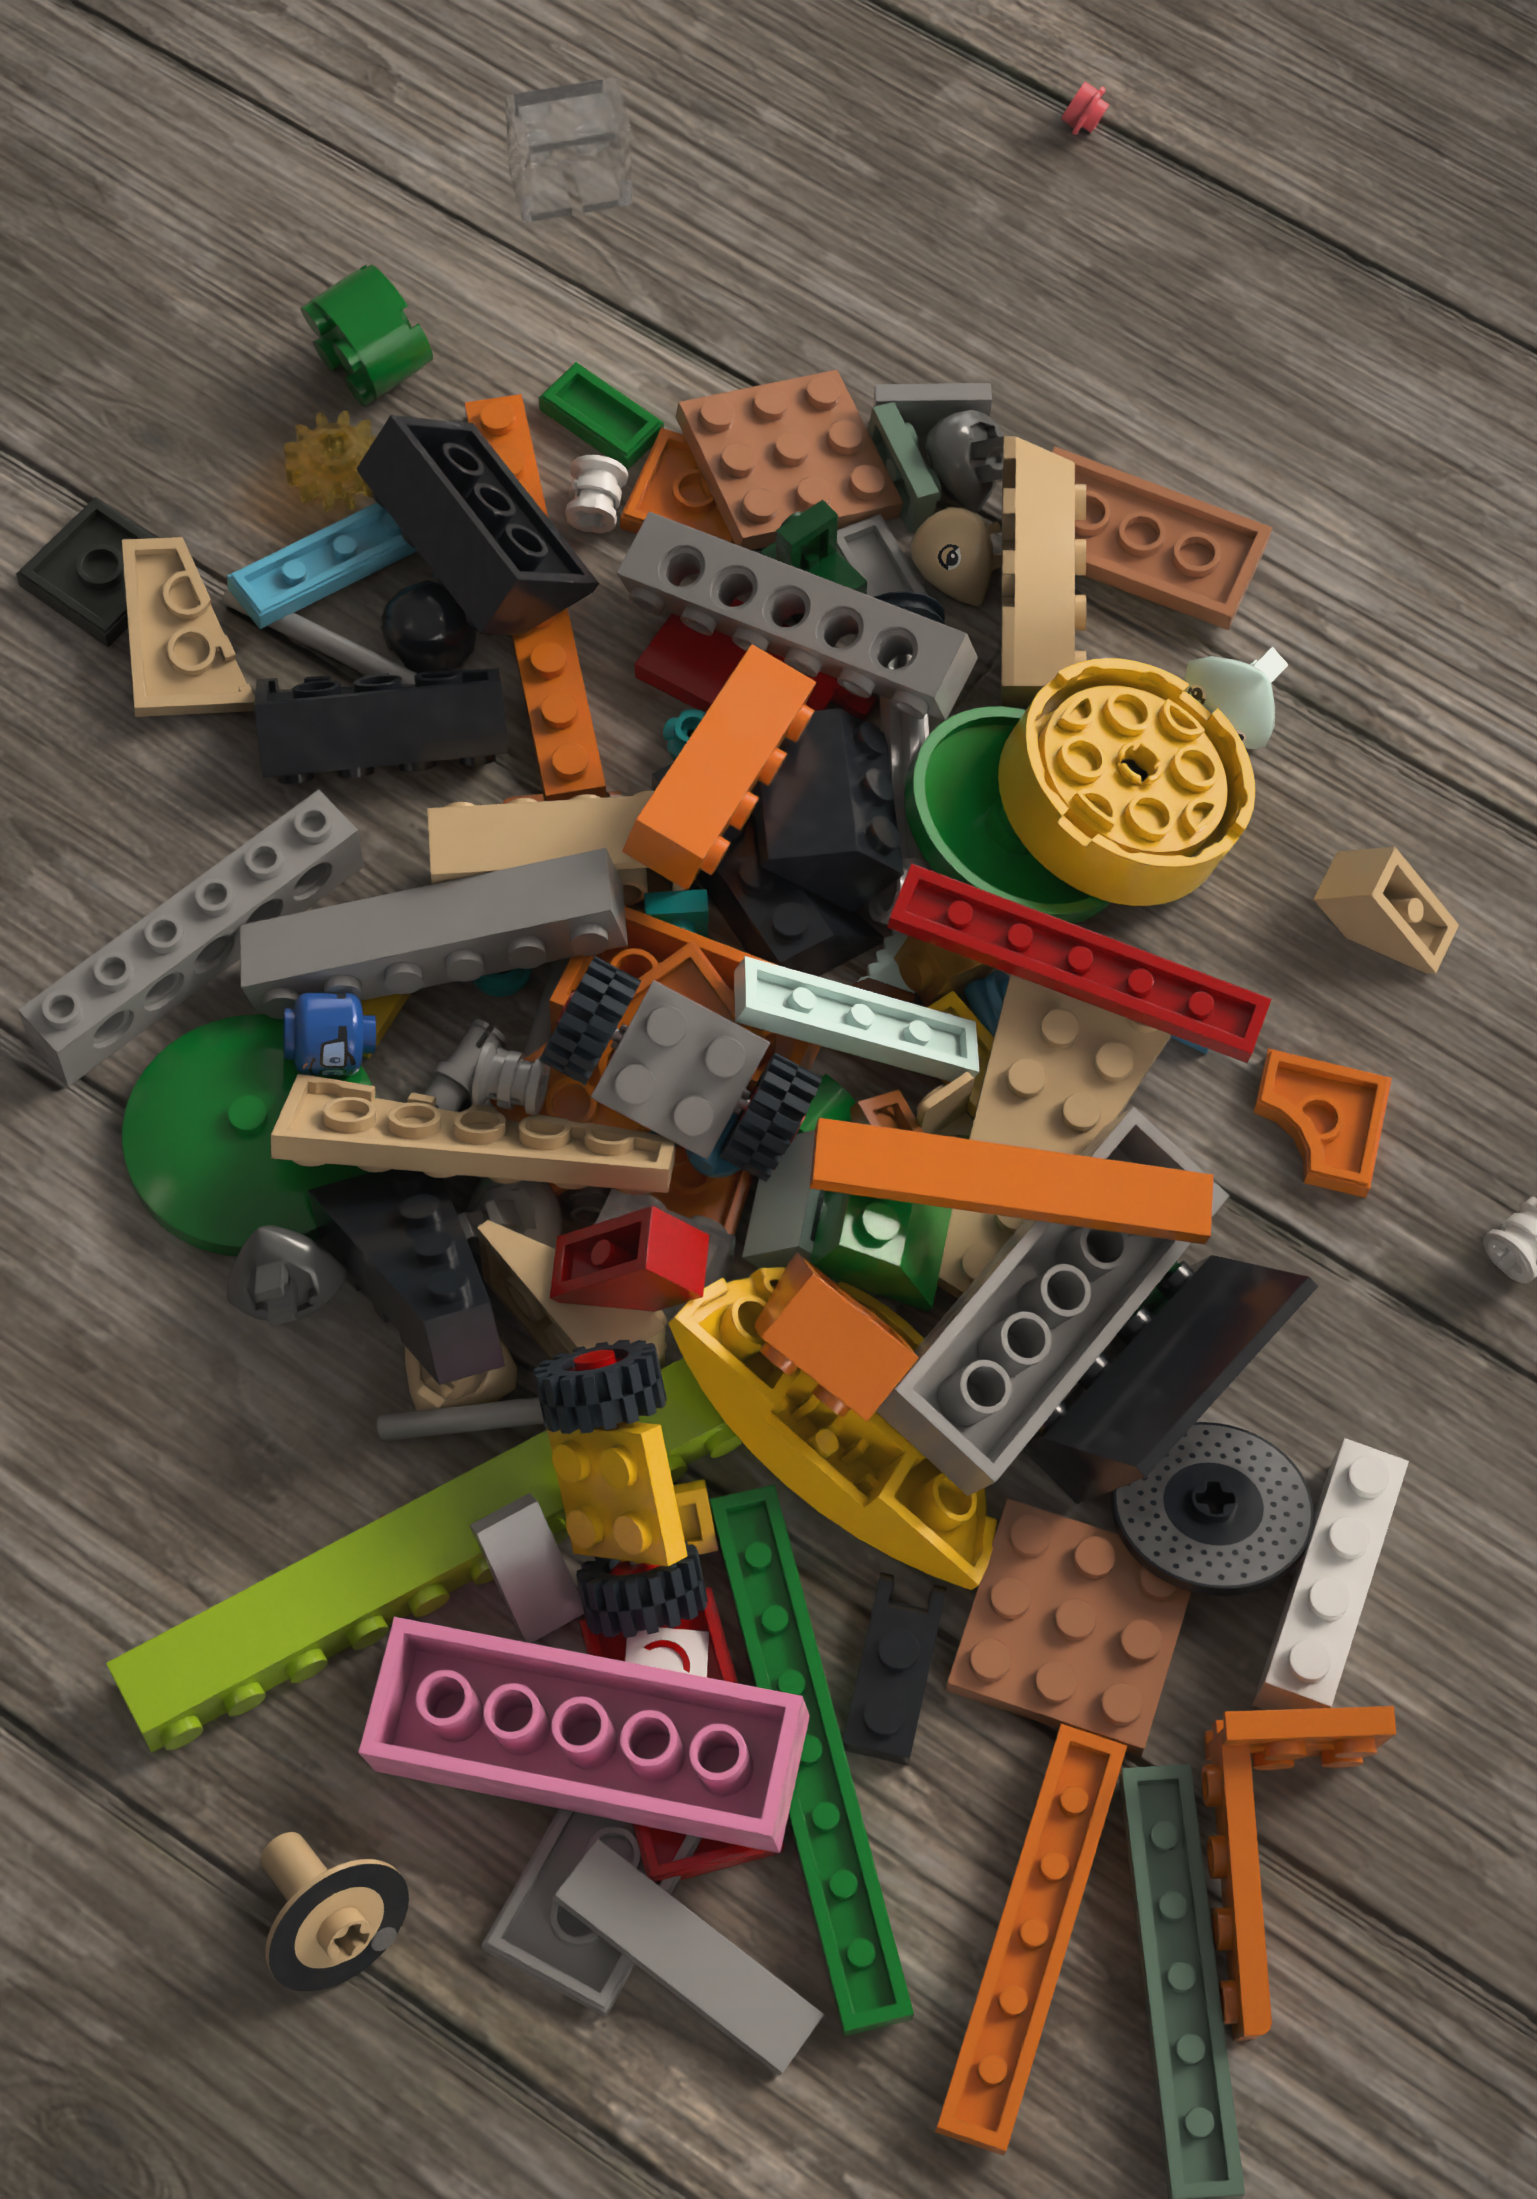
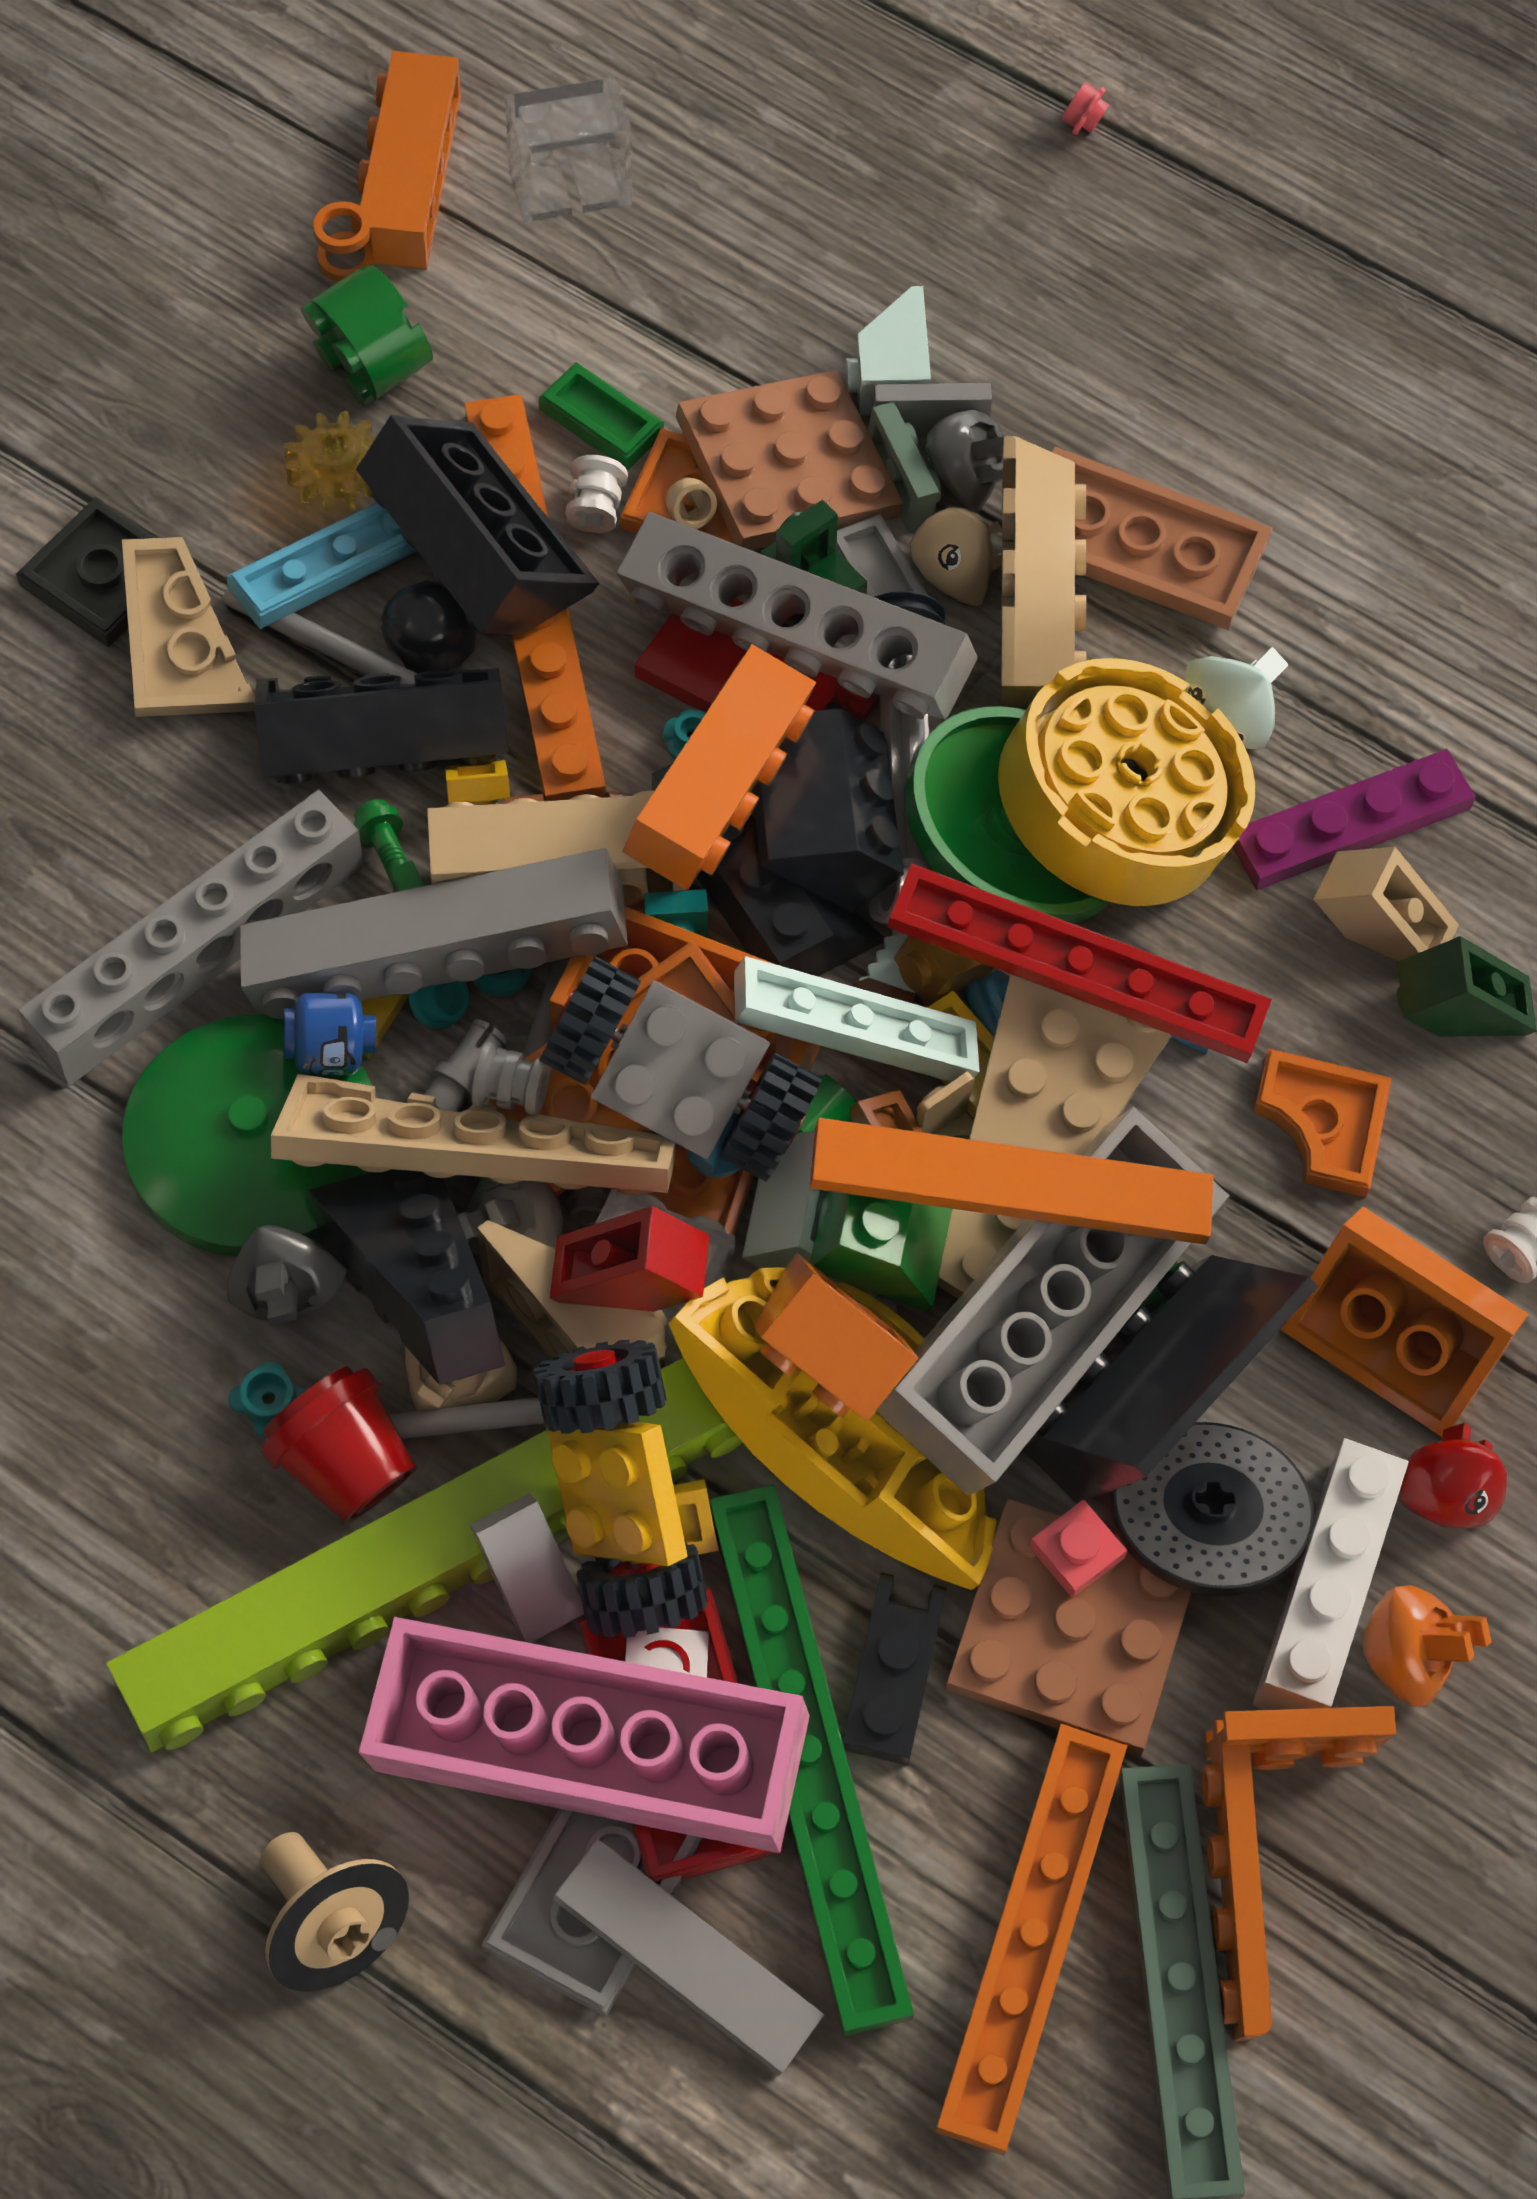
none -> teal plate [228,1361,306,1438]
none -> red piece [260,1366,417,1524]
none -> orange hinge [313,50,461,282]
none -> green hinge [353,799,424,893]
none -> teal plate [409,981,469,1029]
none -> yellow plate [445,760,510,805]
none -> tan hinge [665,477,717,529]
none -> light aqua slope [845,286,931,416]
none -> coral plate [1029,1499,1127,1599]
none -> magenta plate [1232,749,1476,890]
none -> orange slope [1280,1207,1529,1437]
none -> orange piece [1363,1585,1492,1708]
none -> dark green slope [1397,936,1537,1037]
none -> red piece [1398,1422,1507,1528]

